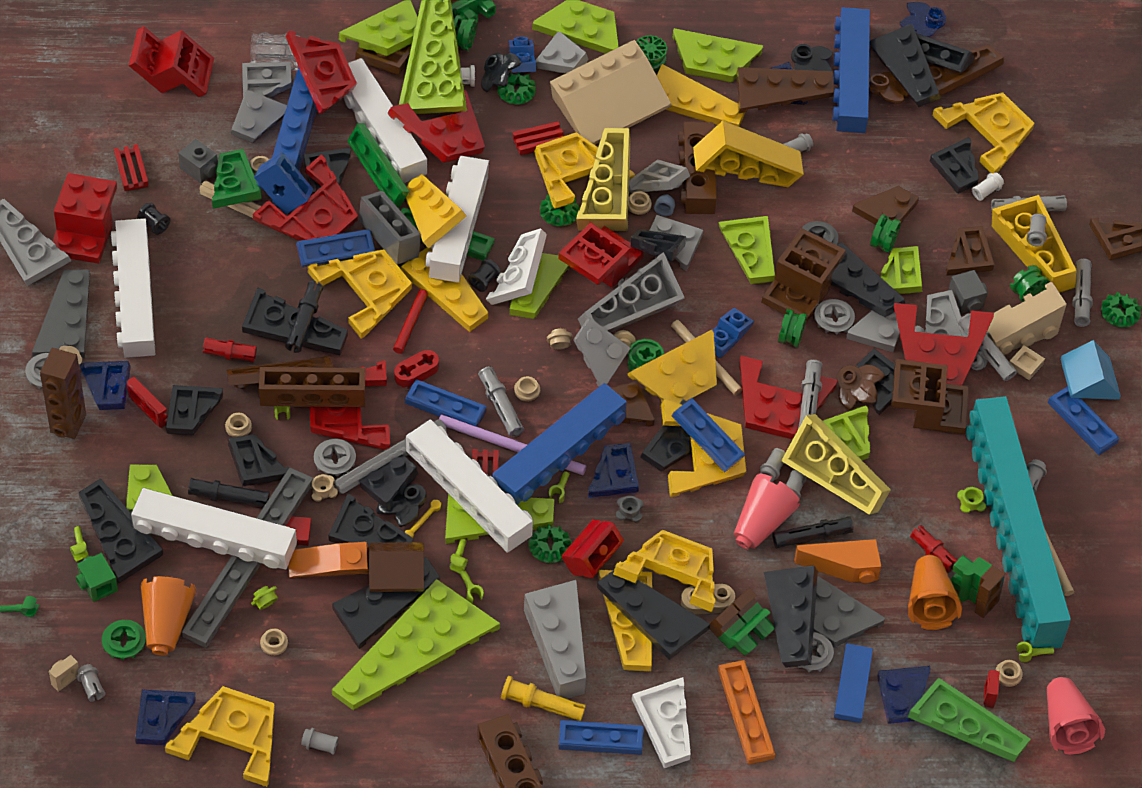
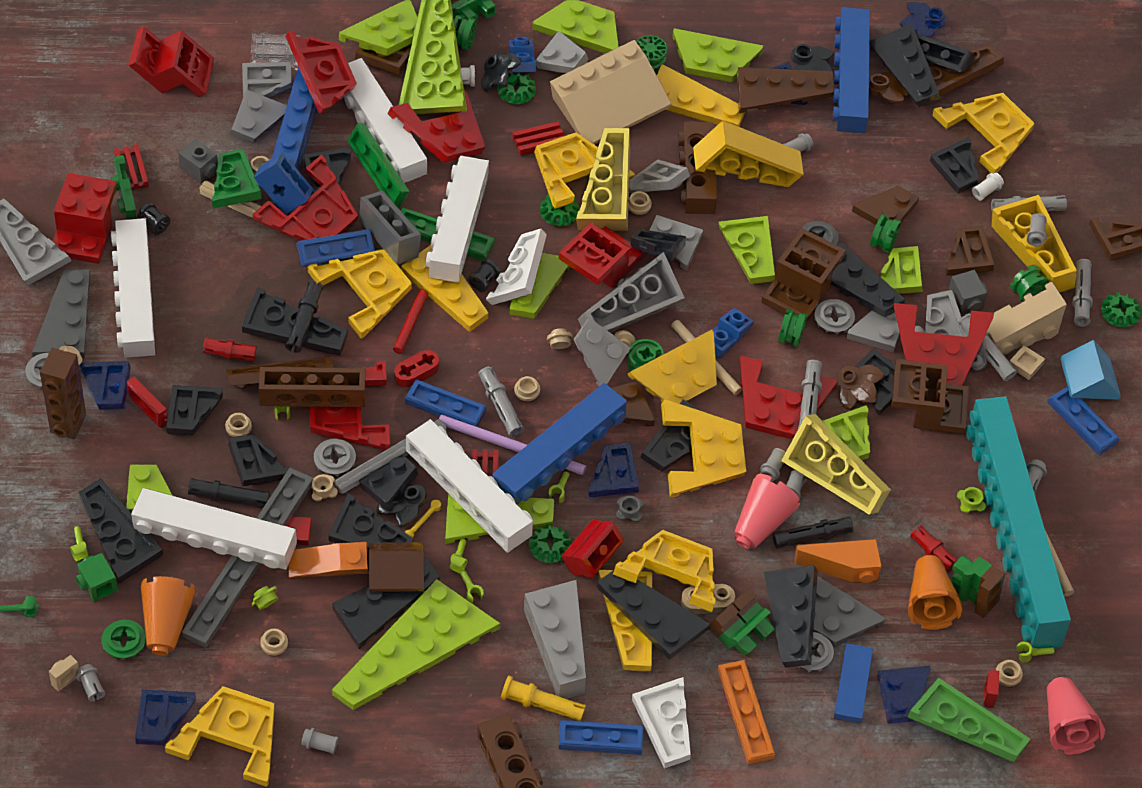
yellow wing [406,174,467,249] -> none
sand blue hinge [654,195,675,217] -> none
blue tile [672,398,745,472] -> none
none -> green wing [111,155,136,220]

